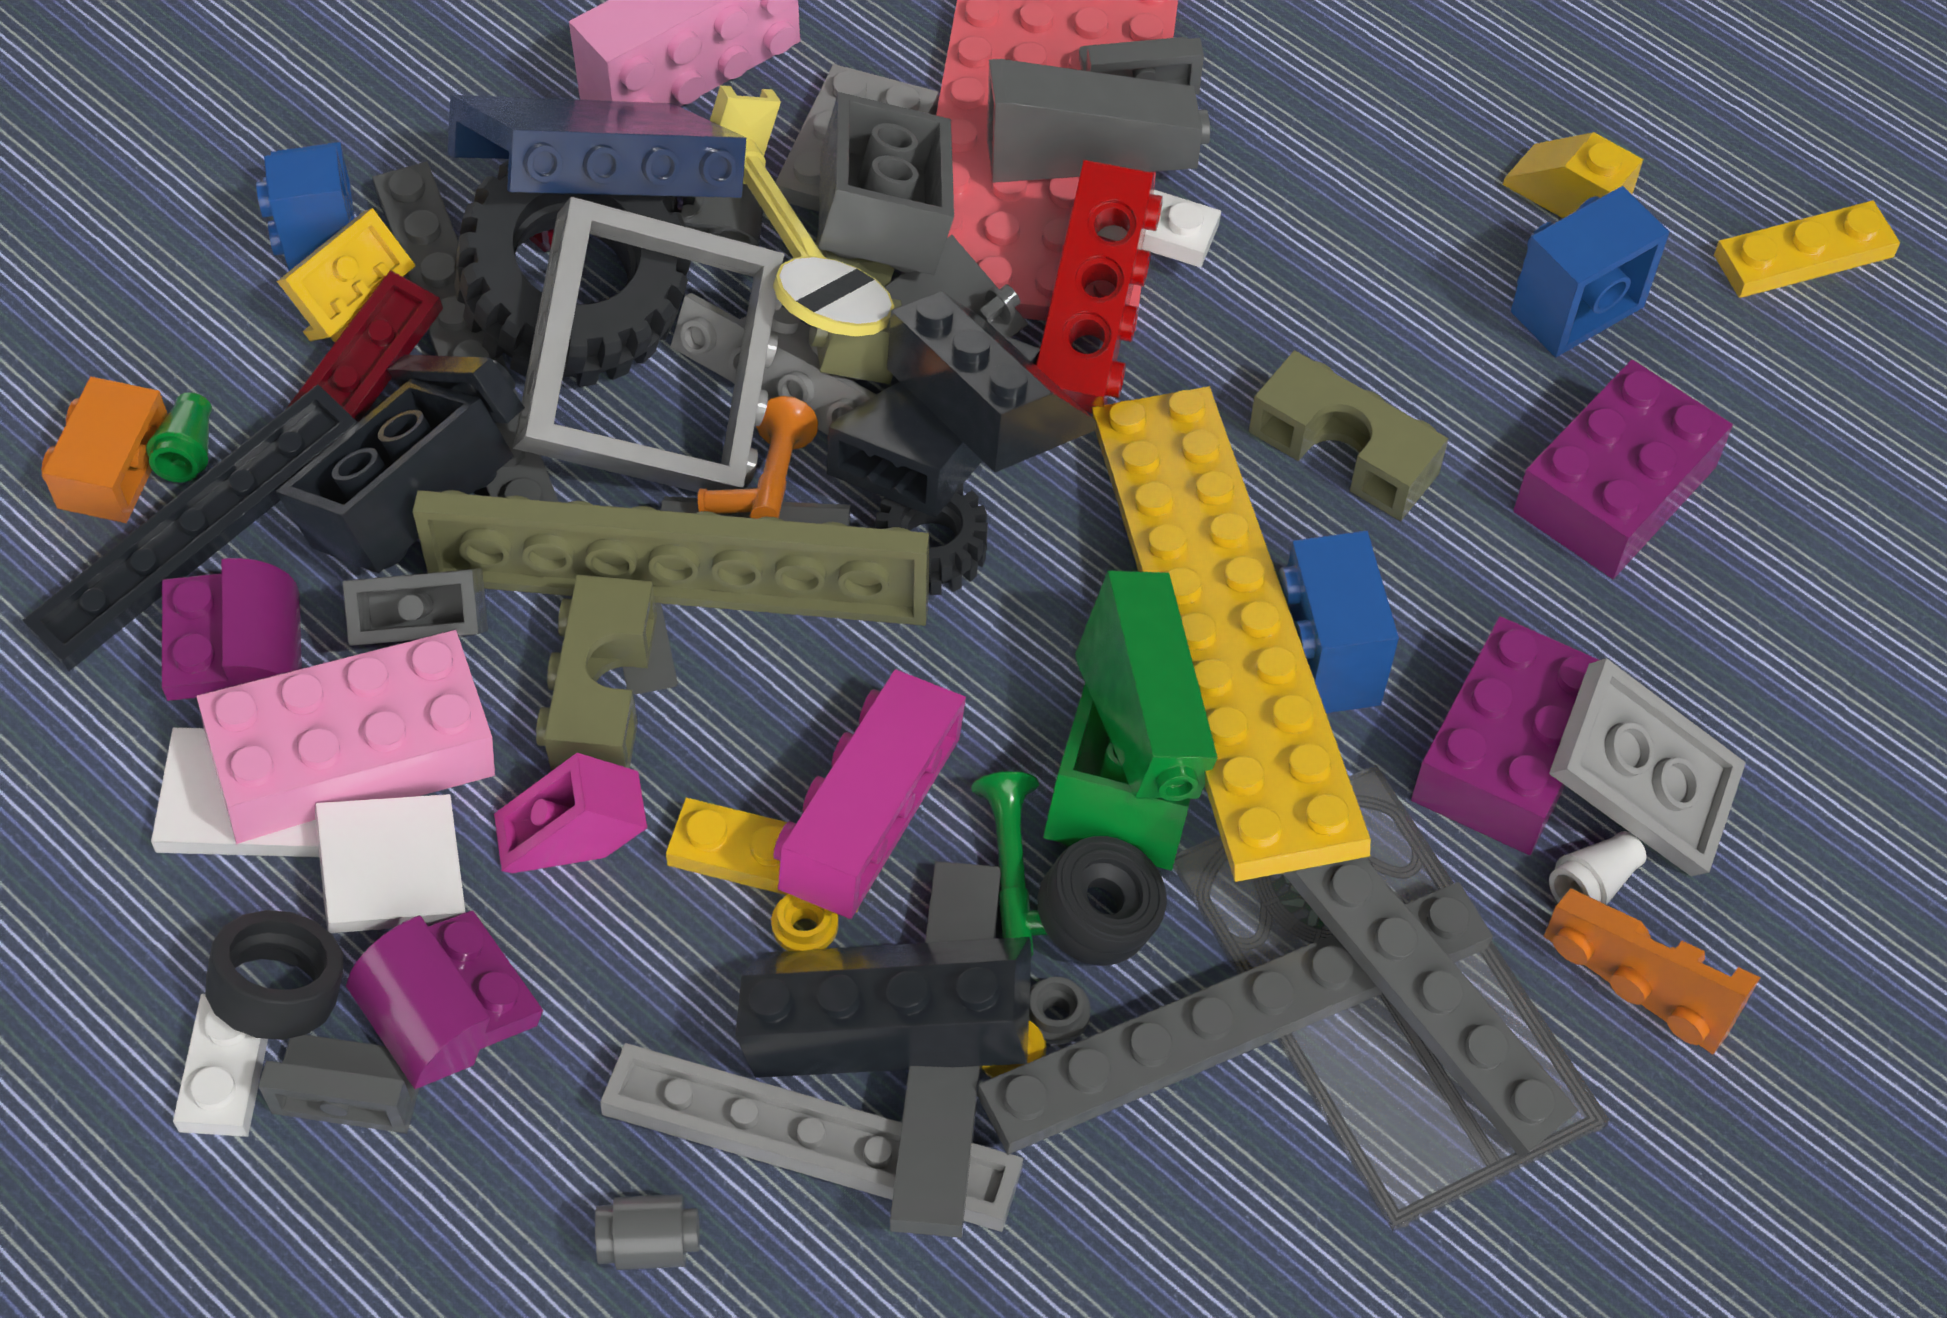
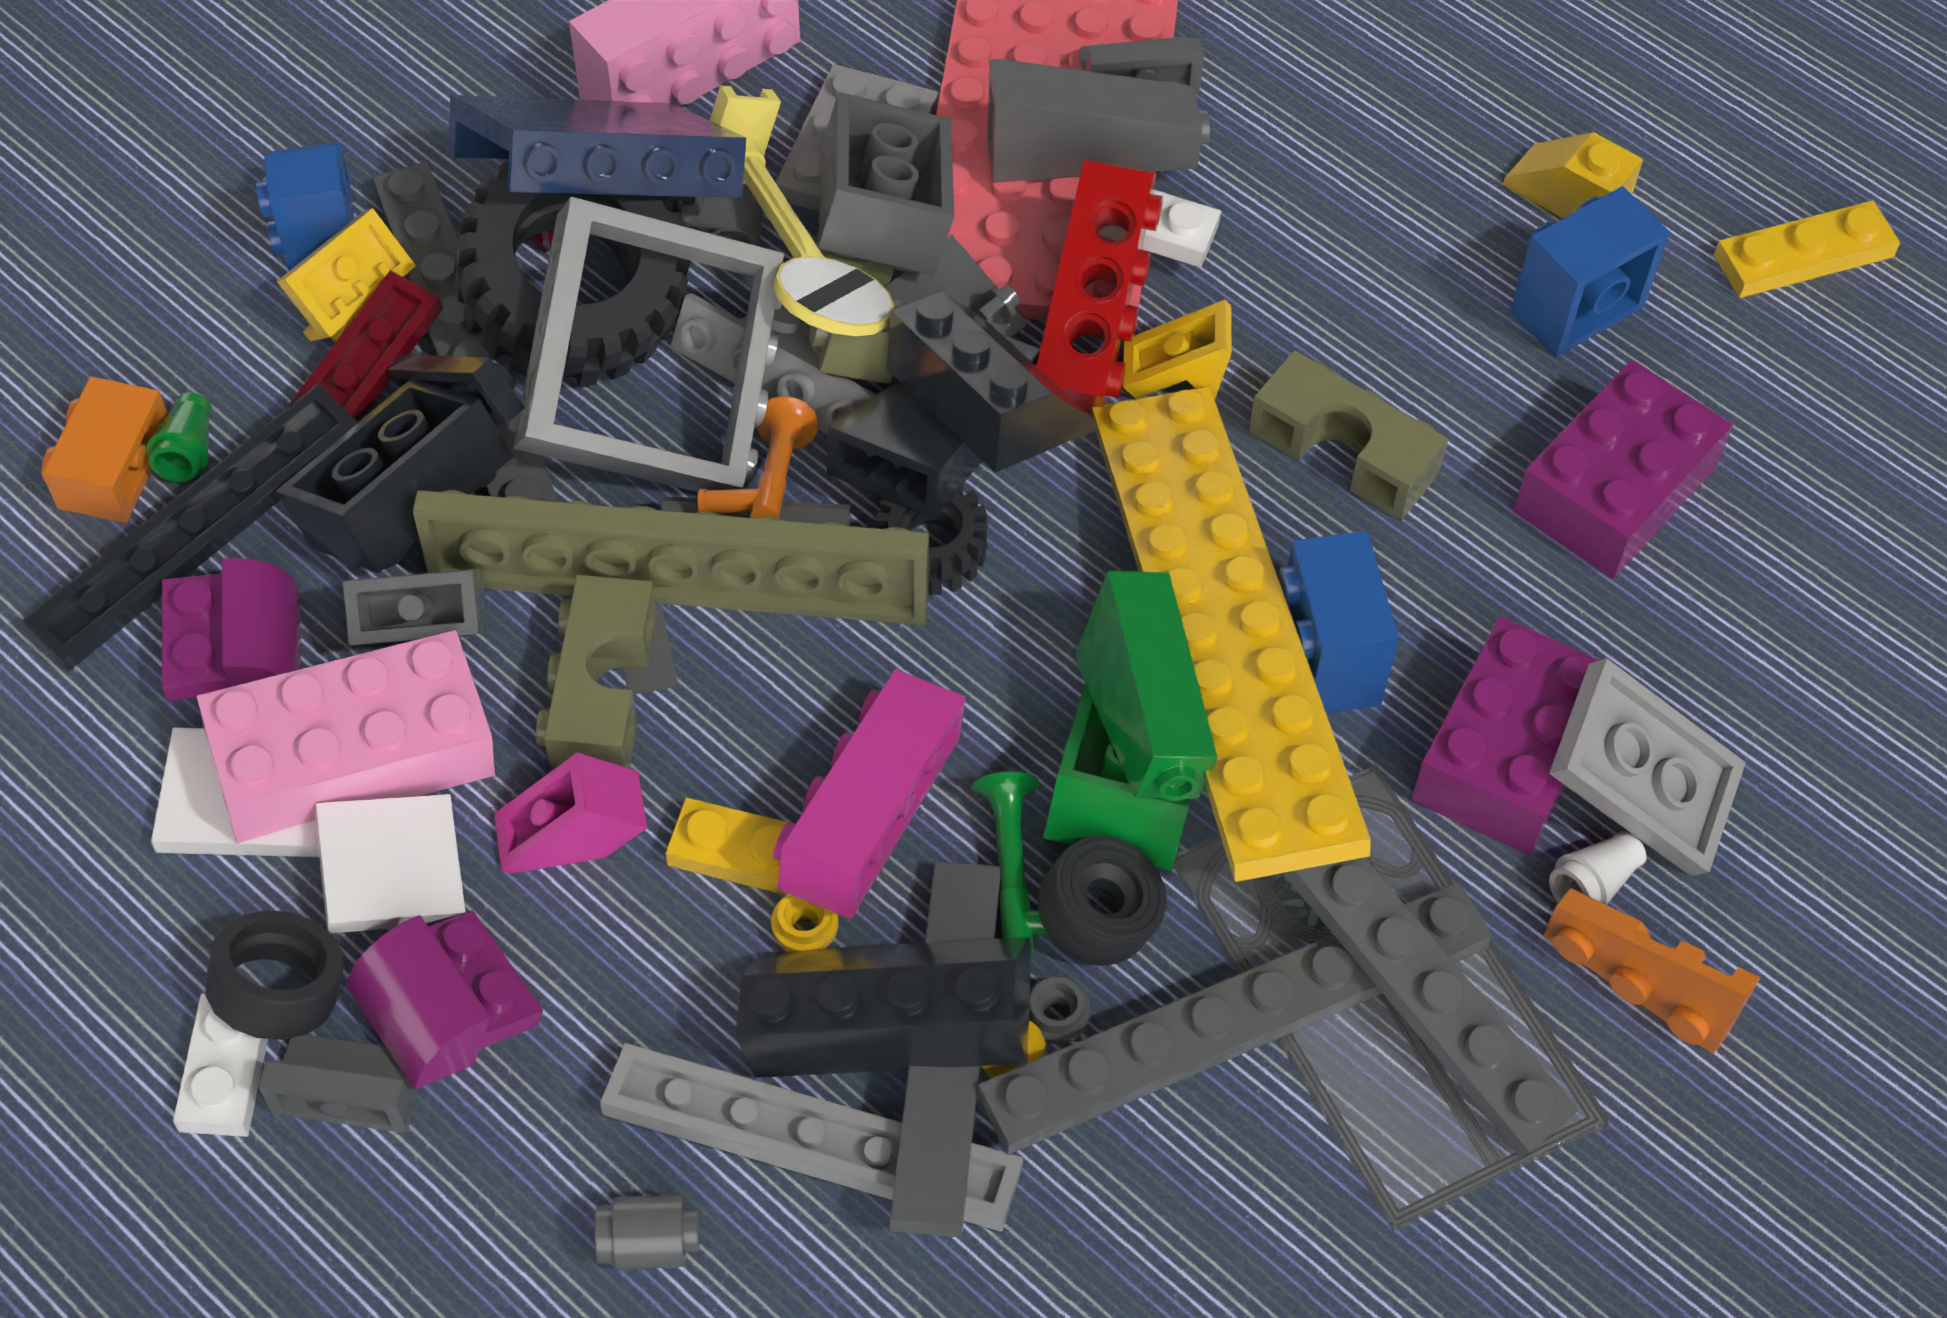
none -> yellow slope [1123,300,1232,400]

